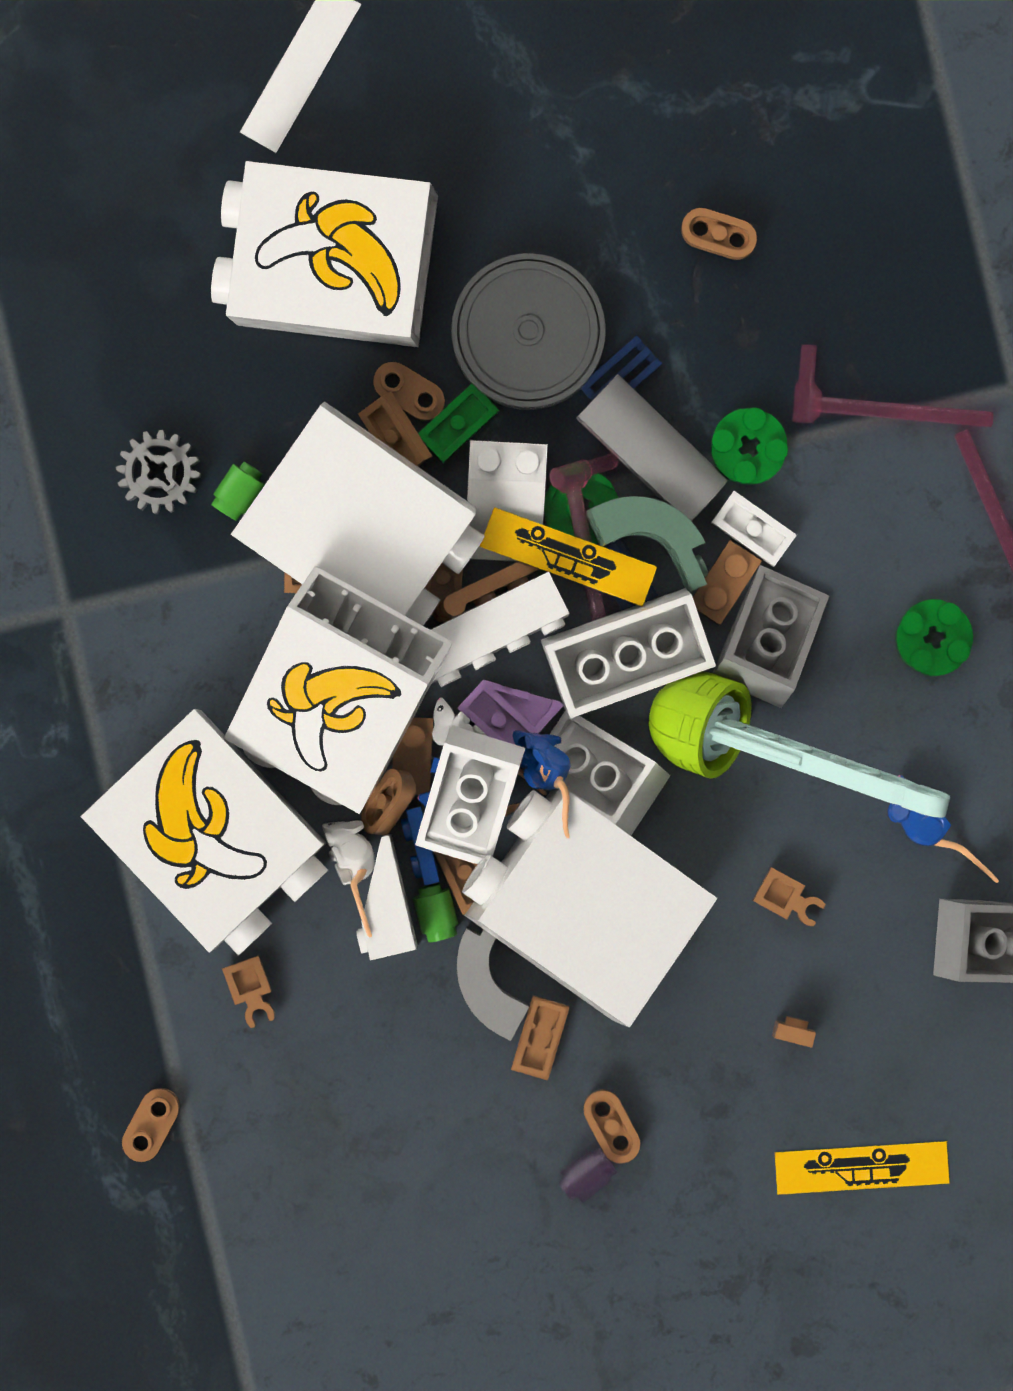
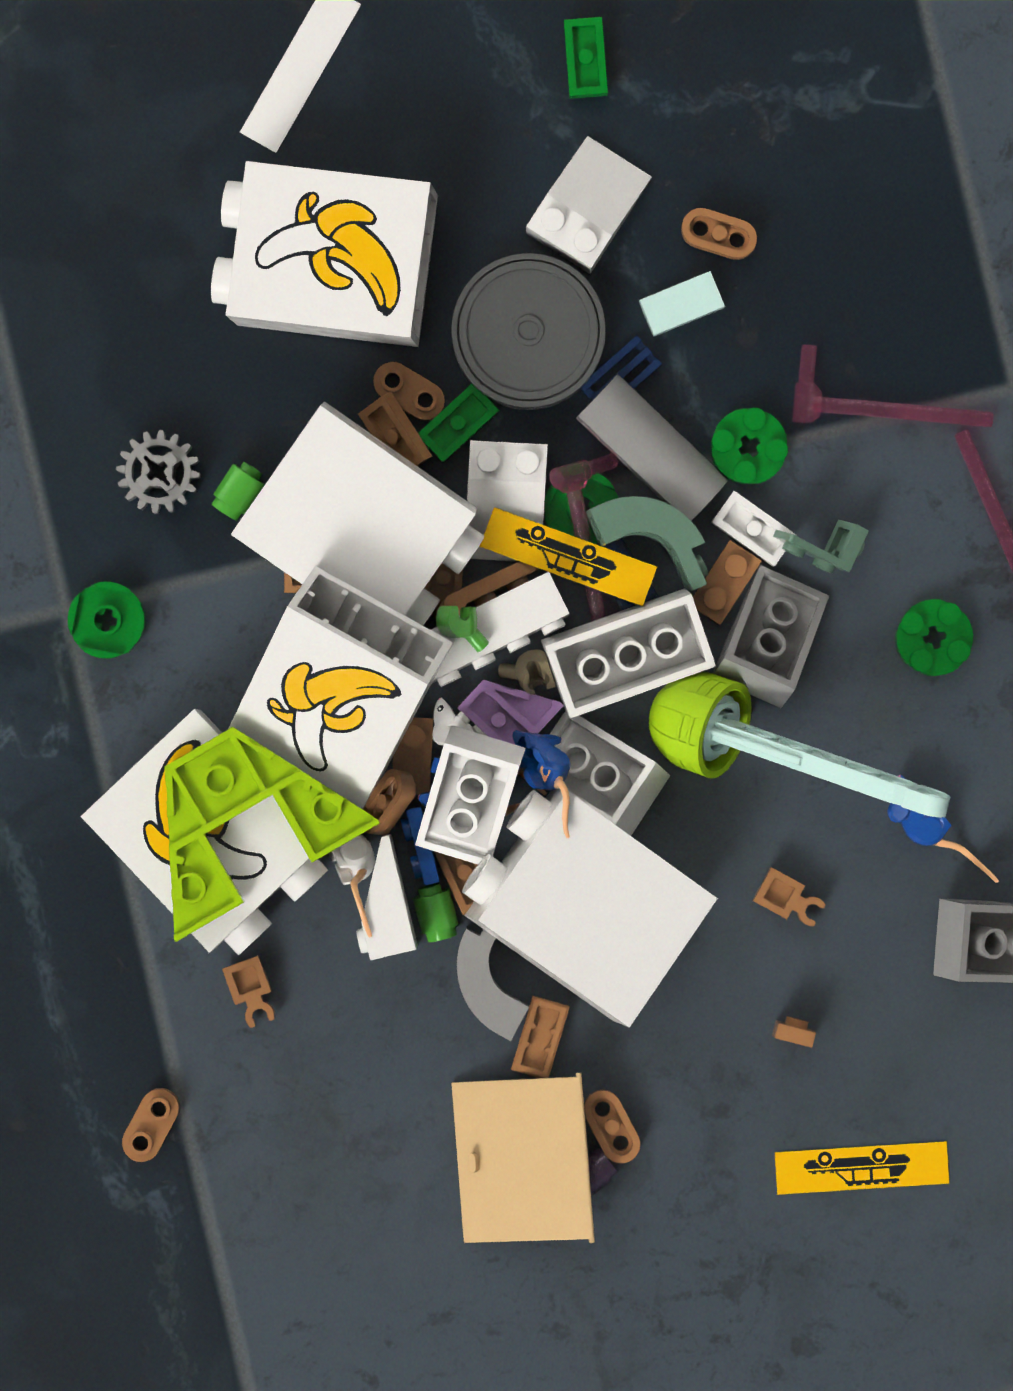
none -> green plate [68,582,146,659]
none -> lime wing [165,727,380,942]
none -> bright green piece [436,606,489,652]
none -> tan piece [451,1072,595,1243]
none -> dark tan piece [498,649,556,695]
none -> white slope [526,136,652,274]
none -> green plate [564,17,608,99]
none -> light aqua tile [639,271,725,337]
none -> sand green bracket [773,519,869,574]

